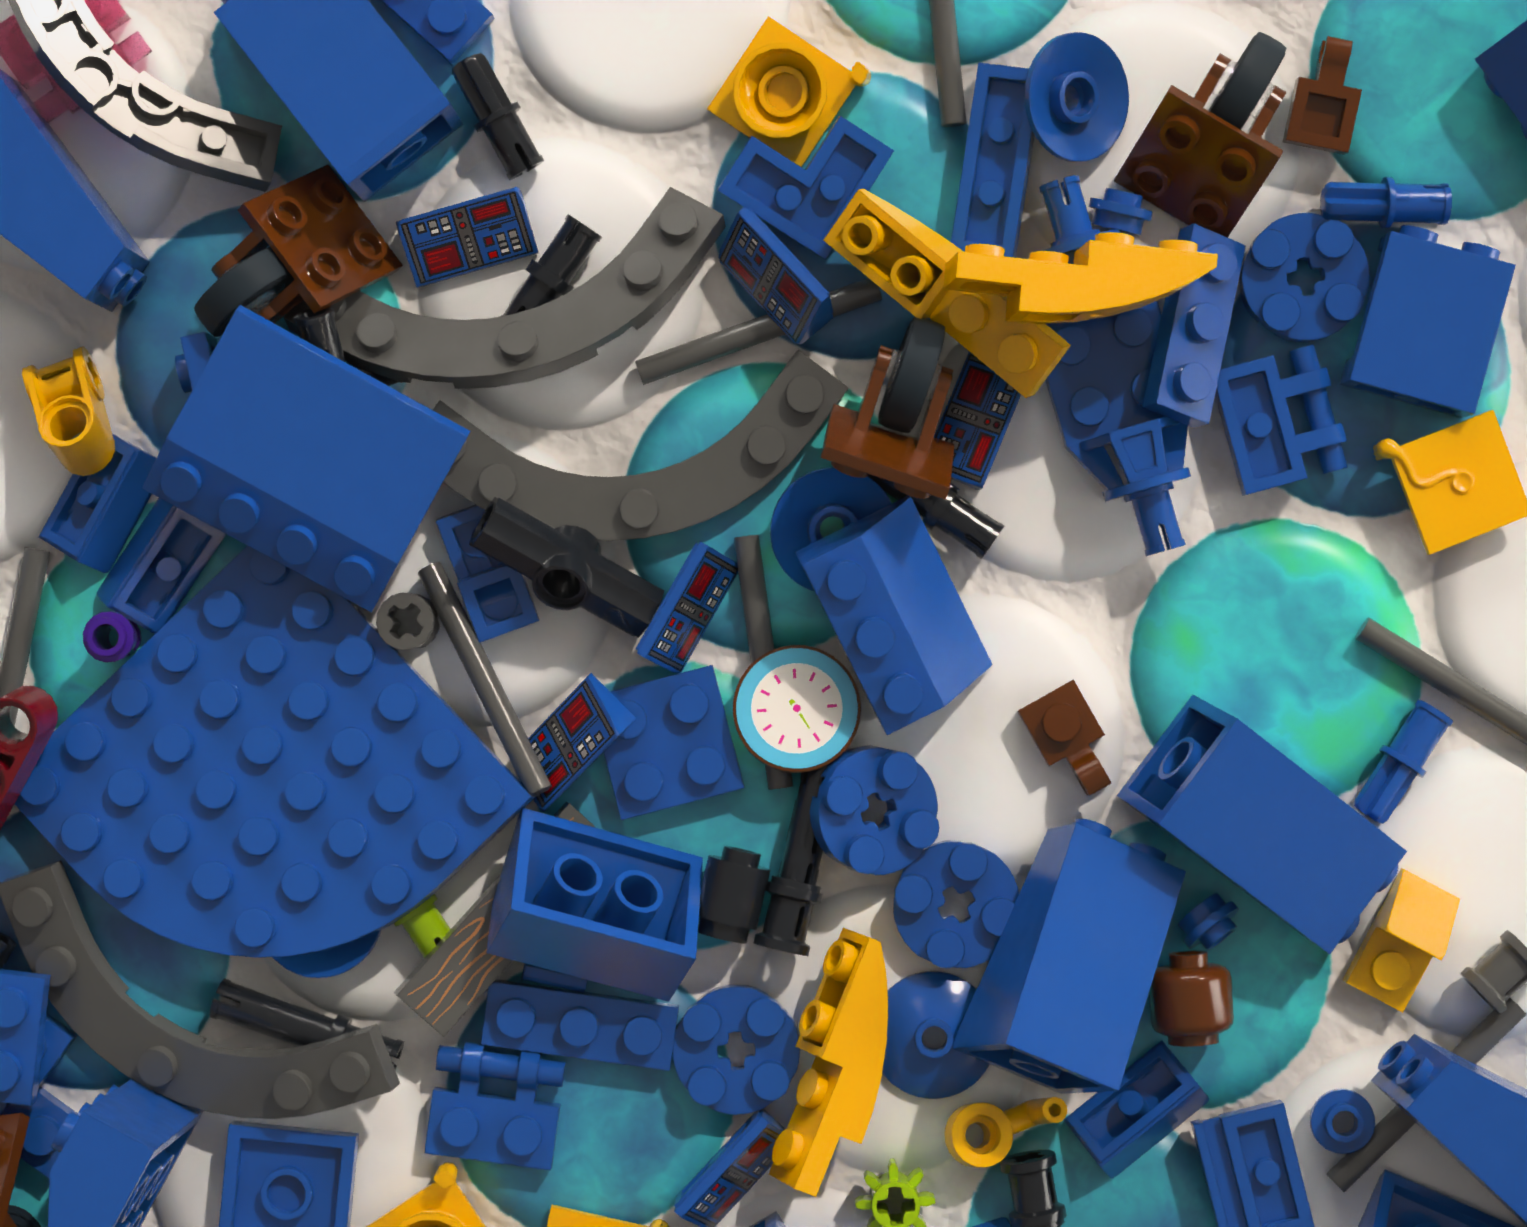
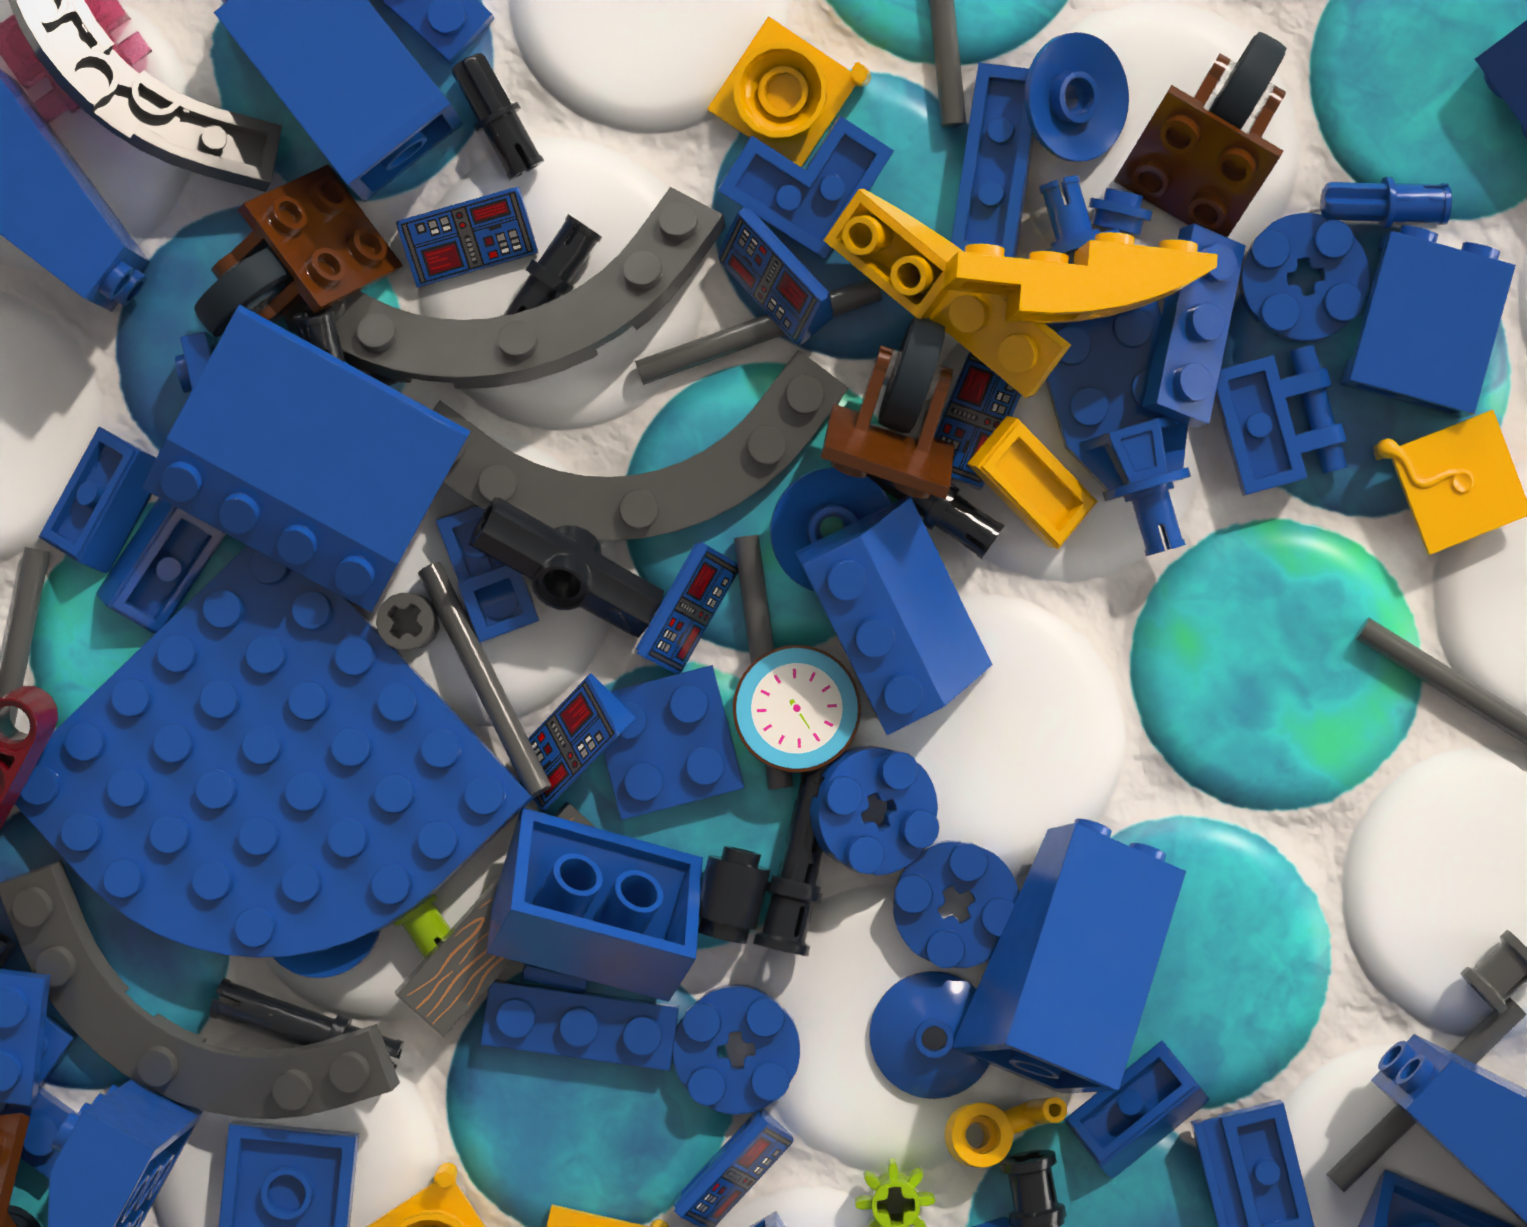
yellow piece [22,346,115,476] -> none
dark purple pin [83,612,142,662] -> none
blue plate [424,1042,566,1171] -> none
yellow slope [769,928,888,1197] -> none
reddish brown plate [1017,679,1112,796] -> none
blue slope [1117,695,1407,954] -> none
reddish brown head [1149,950,1234,1047] -> none
blue plate [1178,893,1239,951] -> none
reddish brown plate [1282,36,1362,155] -> none
blue plate [1310,1089,1375,1154] -> none
yellow slope [1342,868,1460,1013] -> none
blue axle [1354,699,1453,824] -> none
none -> yellow tile [967,416,1098,549]

